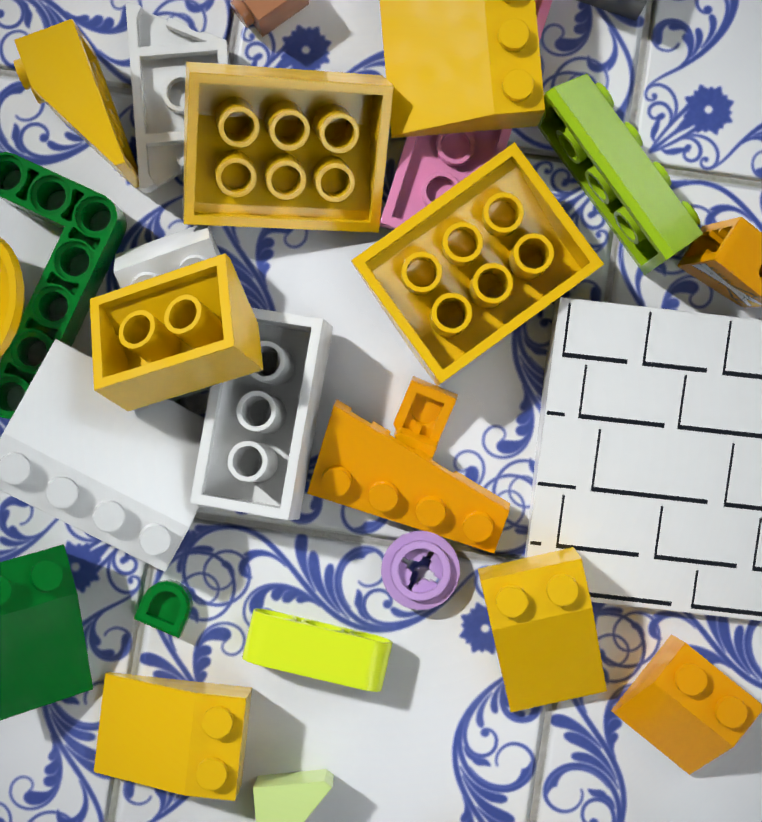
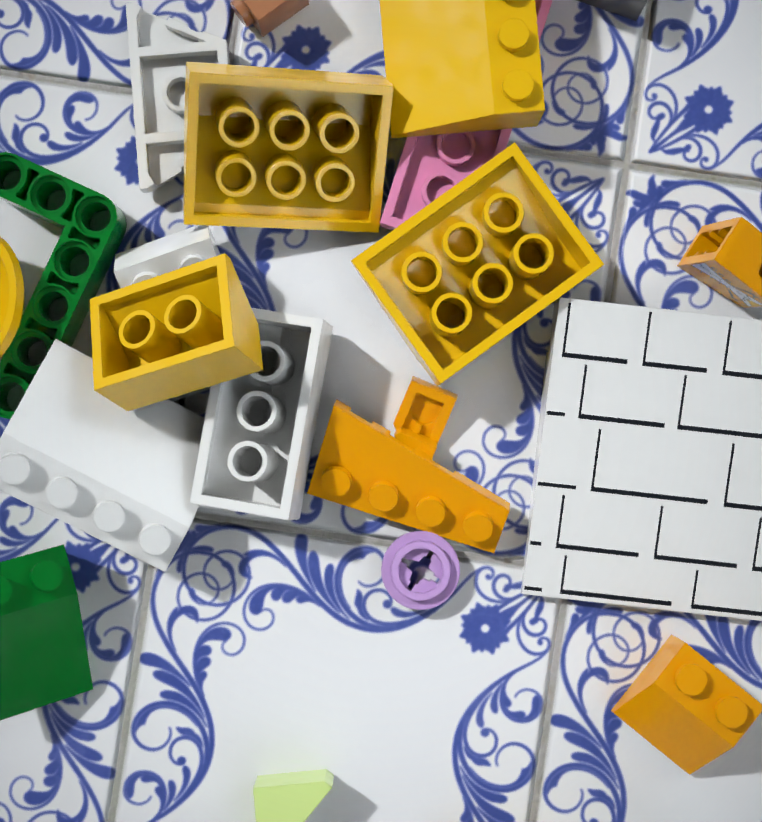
yellow slope [13,19,139,188] -> none
yellow slope [94,672,252,801] -> none
green tile [134,580,193,638] -> none
neon yellow beam [242,608,393,692] -> none
yellow slope [478,547,607,712] -> none
lime slope [537,73,703,275] -> none

